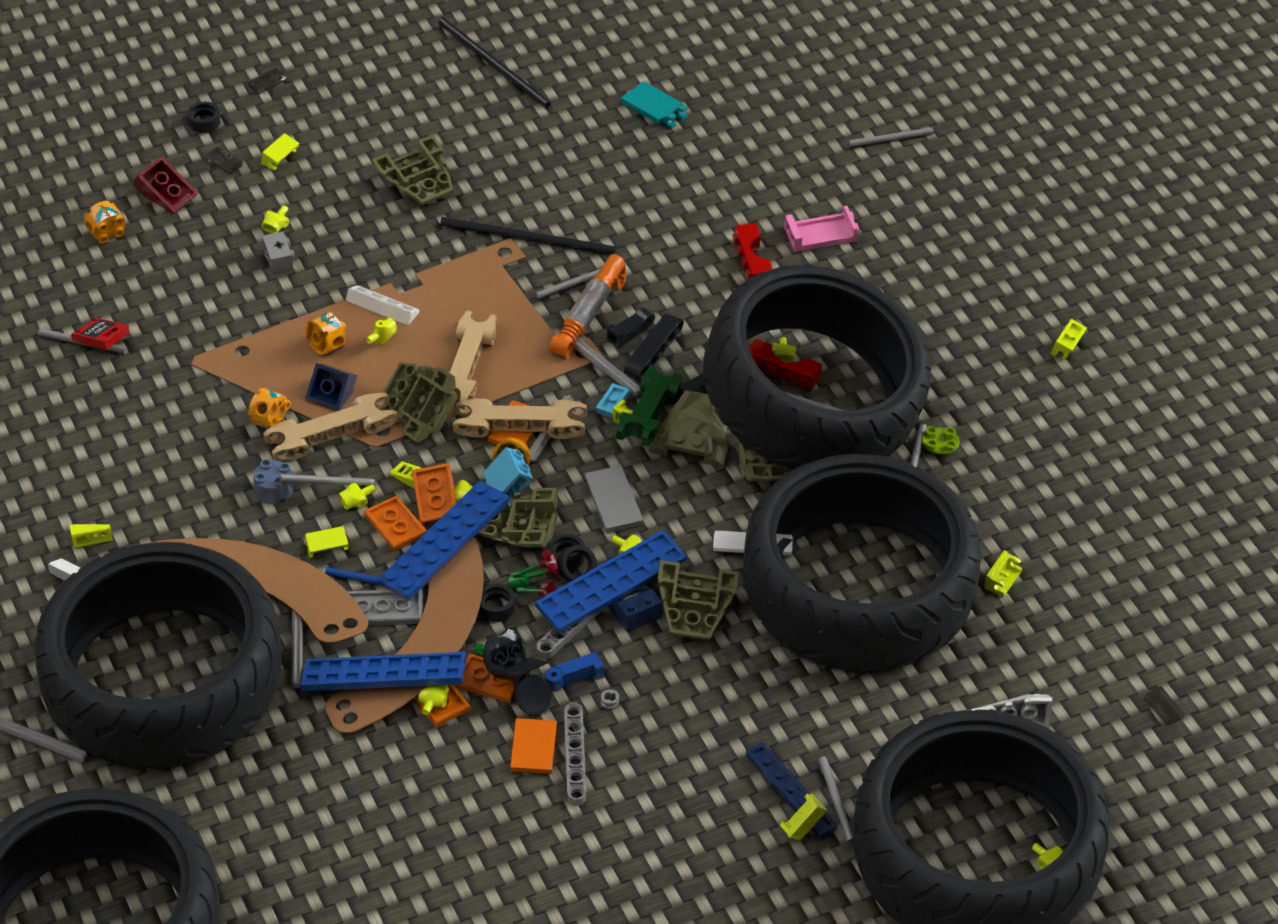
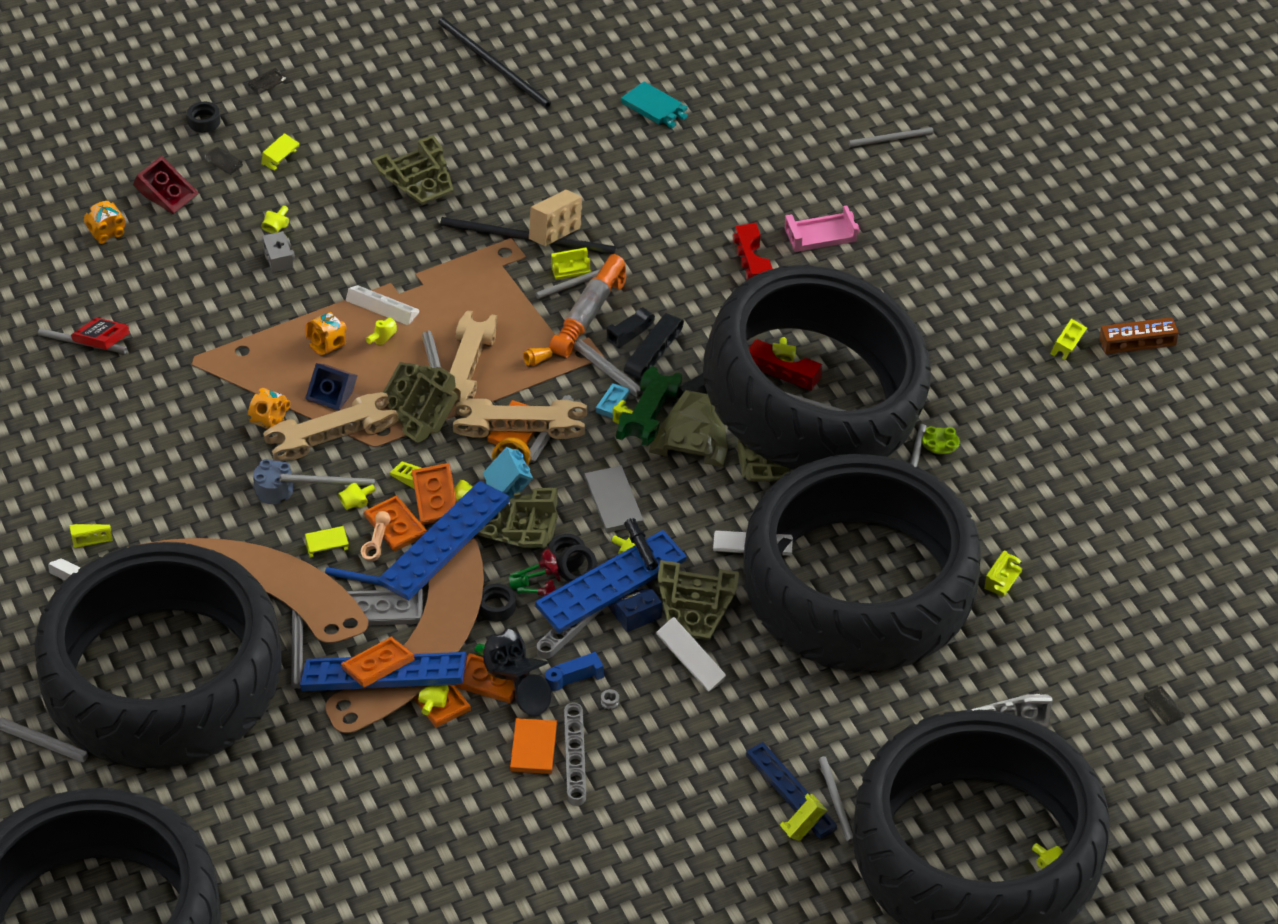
none -> orange tile [341,636,415,687]
none -> light nougat piece [361,511,391,562]
none -> light grey axle [422,330,441,368]
none -> light orange cone [523,347,552,366]
none -> tan brick [529,190,582,246]
none -> neon yellow hinge [551,248,591,280]
none -> black pin [624,518,659,571]
none -> white slope [656,617,726,692]
none -> dark orange brick [1099,317,1179,354]

